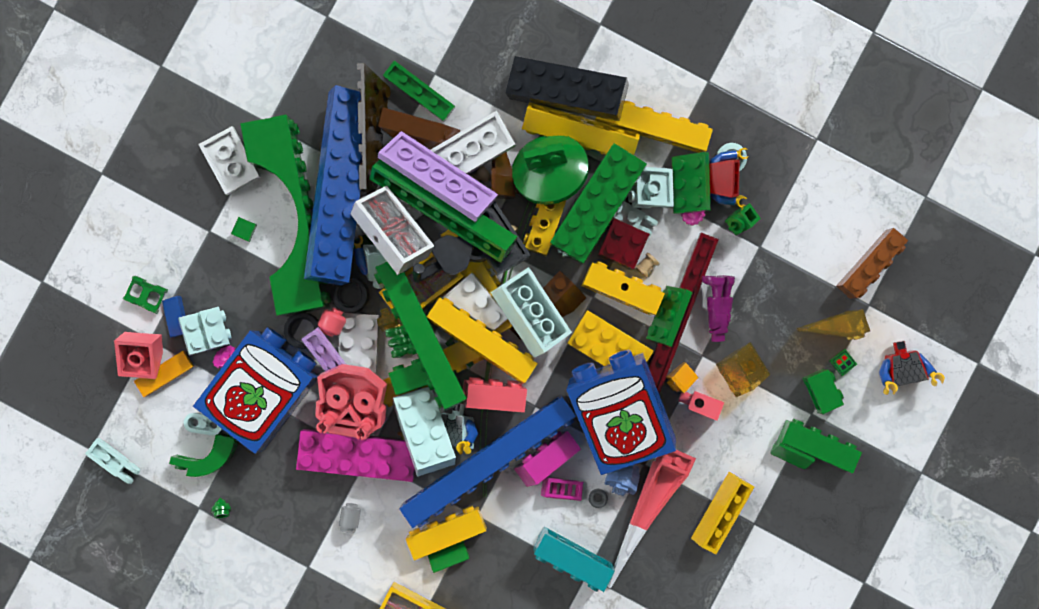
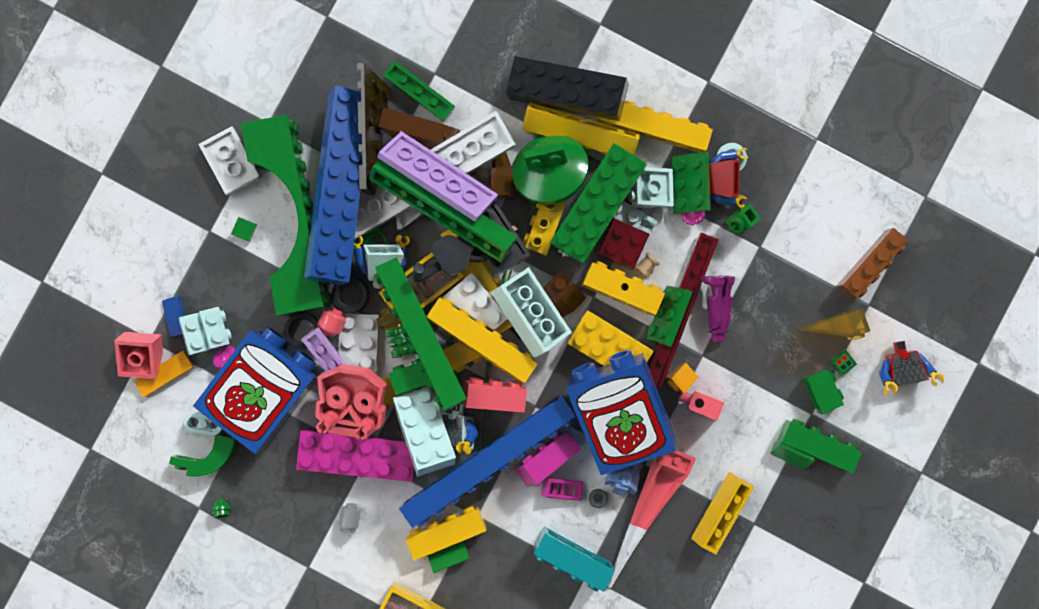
light aqua hinge [85,438,141,484] -> none
green piece [123,276,168,314] -> none
brick [350,186,434,275] -> none
clear yellow slope [716,342,770,397] -> none

